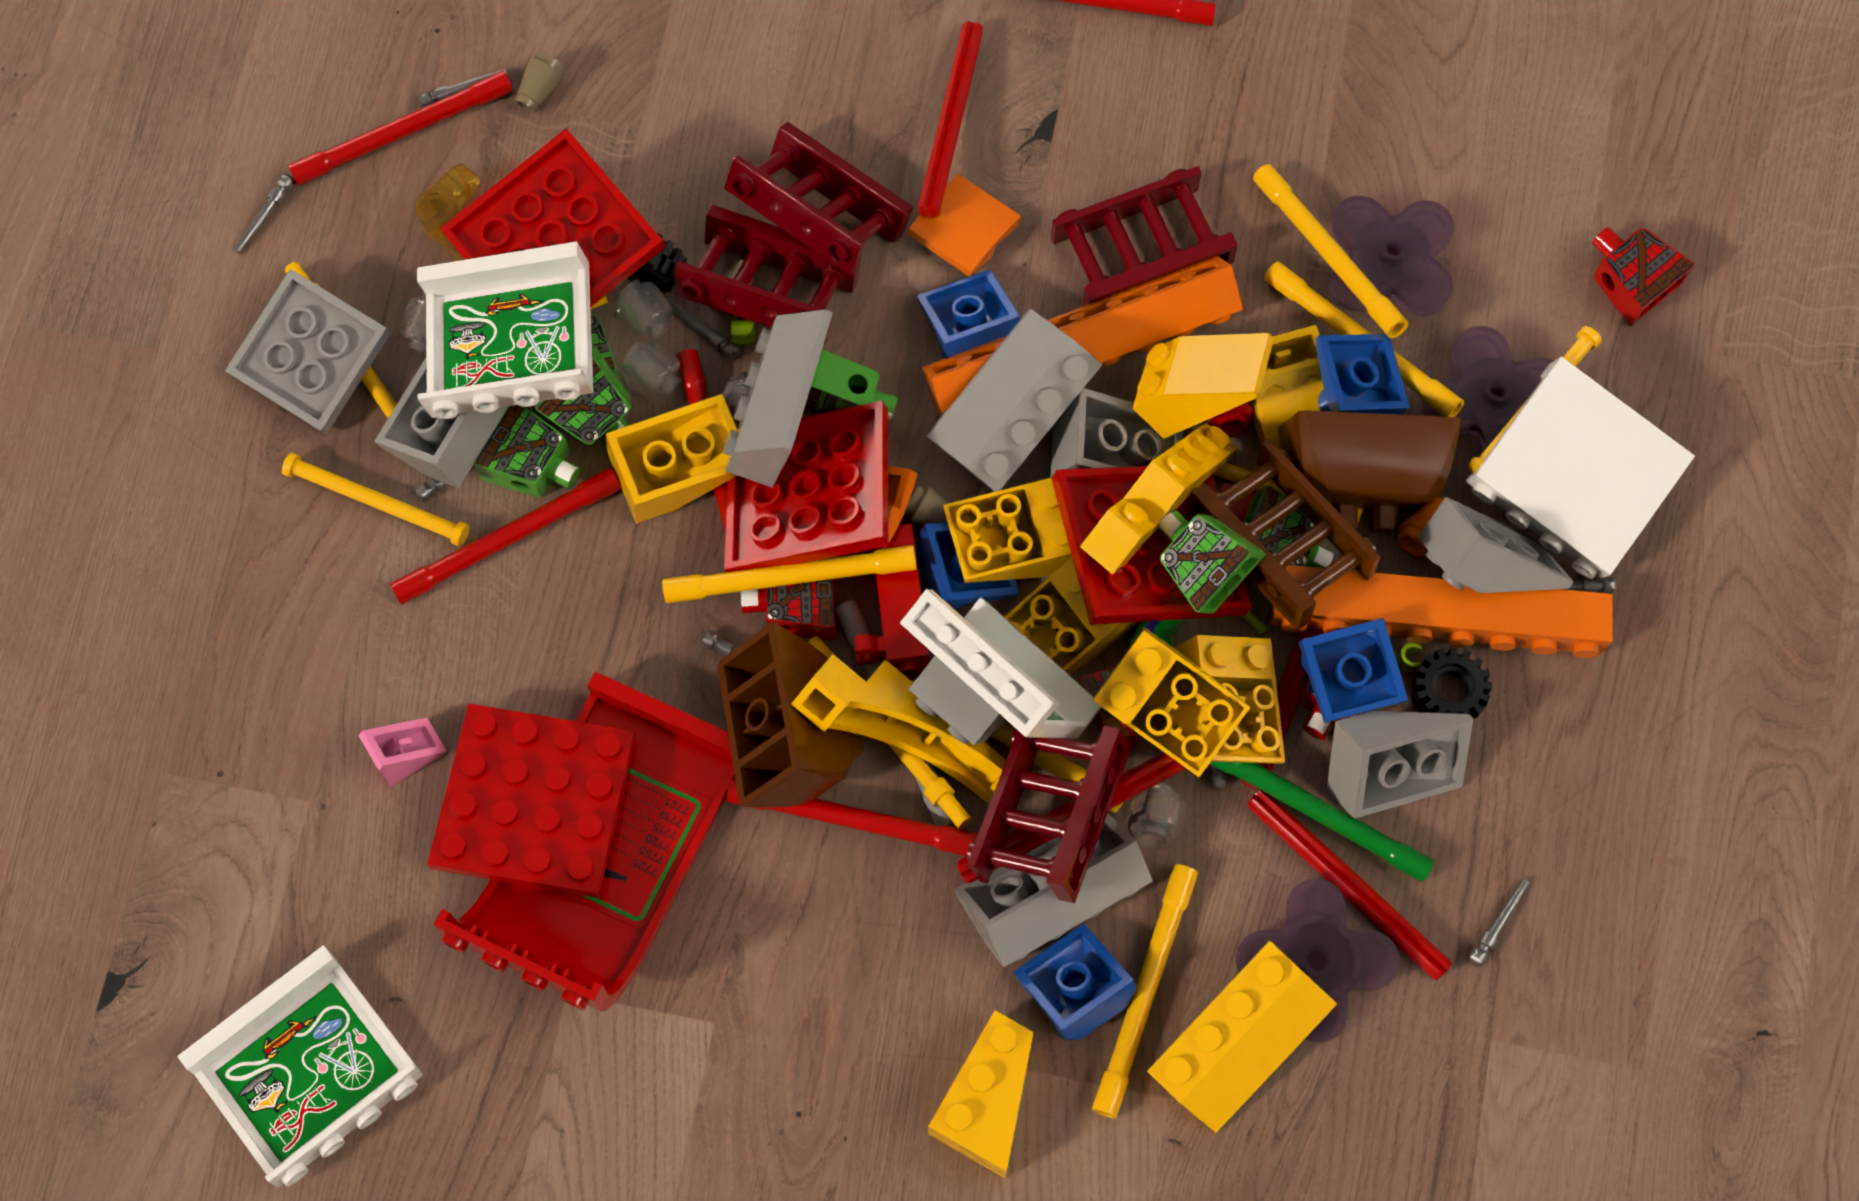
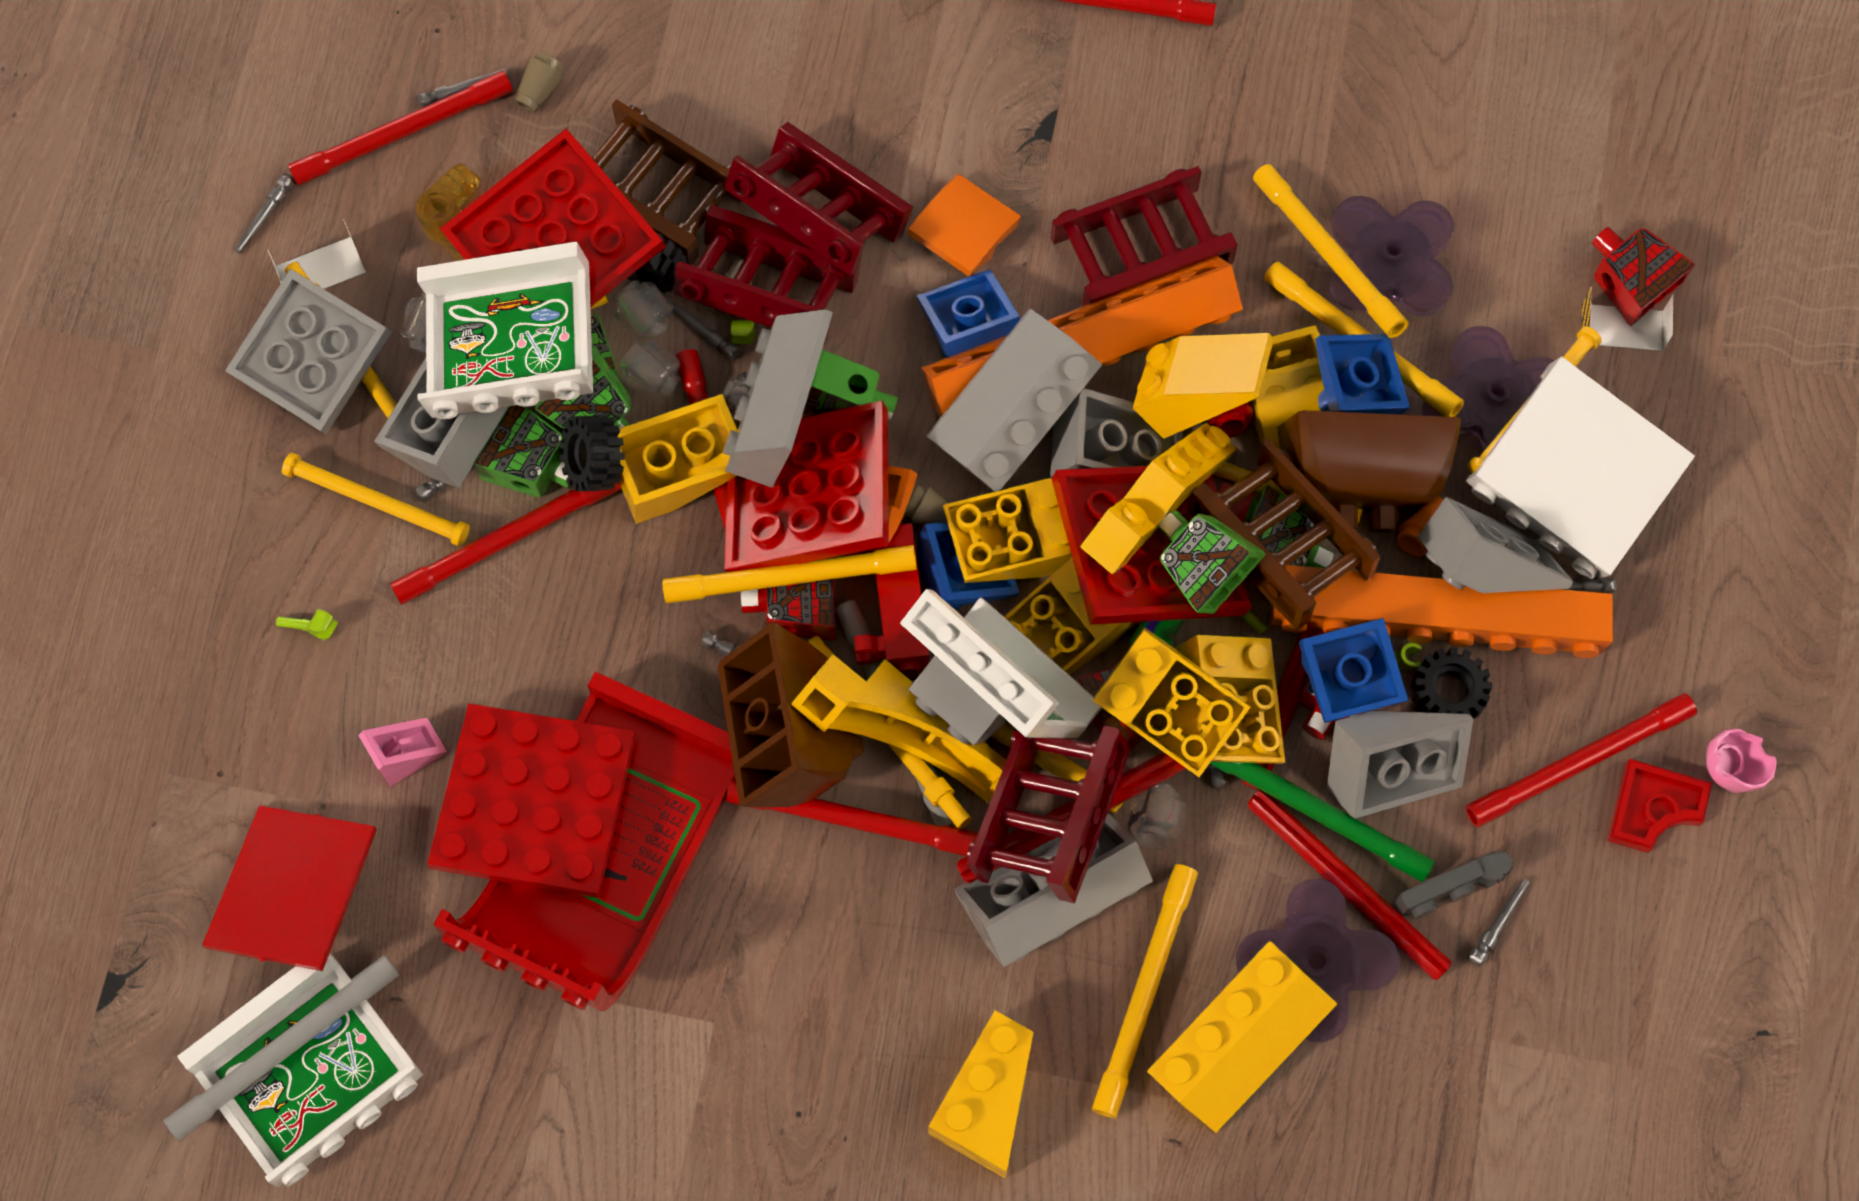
red axle [918,21,983,218] -> none
blue slope [1014,923,1137,1040] -> none
none -> light grey piece [163,954,400,1141]
none -> red piece [202,805,377,971]
none -> white sticker [267,219,366,289]
none -> lime hand [276,609,338,640]
none -> black tyre [560,416,625,492]
none -> reddish brown fence [592,99,742,265]
none -> dark grey hinge [1392,850,1514,919]
none -> red piece [1465,693,1697,828]
none -> white sticker [1582,287,1673,351]
none -> red tile [1607,758,1713,853]
none -> bright pink hair [1706,728,1777,793]

